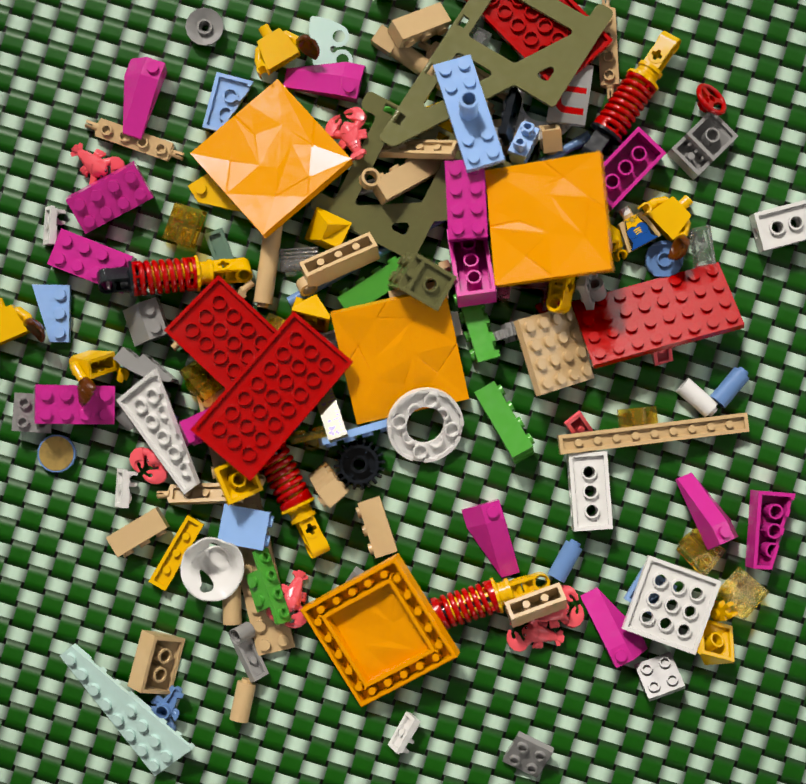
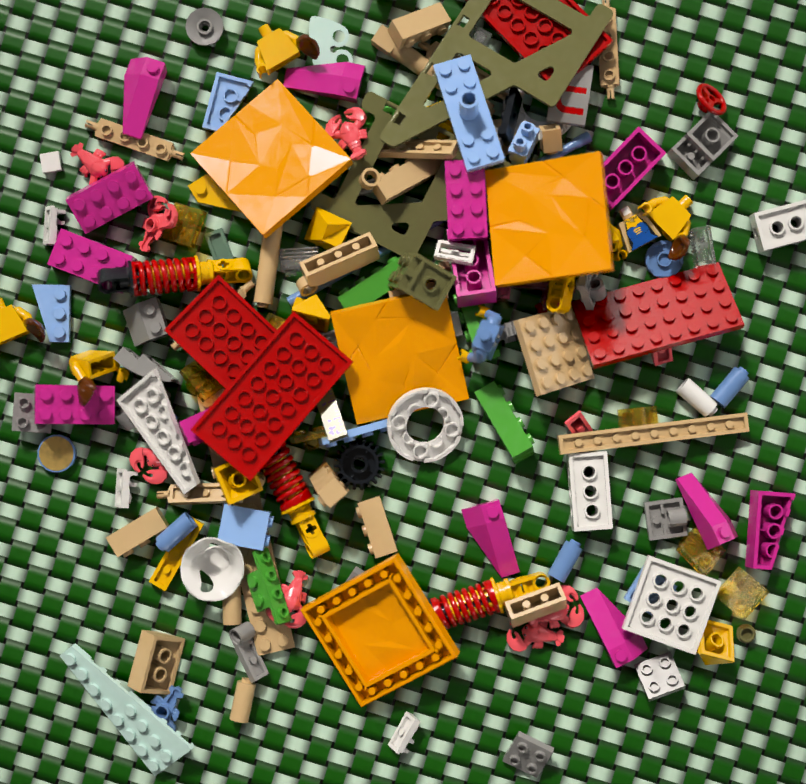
piece [580,31,681,158] -> none
yellow plate [710,600,738,622] -> none
none -> white tile [40,151,63,174]
none -> coral animal [139,195,178,252]
none -> medium blue brick [156,512,198,552]
none -> white tile [434,239,476,266]
none -> medium blue torso [457,305,505,364]
none -> light grey plate [643,497,688,541]
none -> olive plate [736,624,756,643]

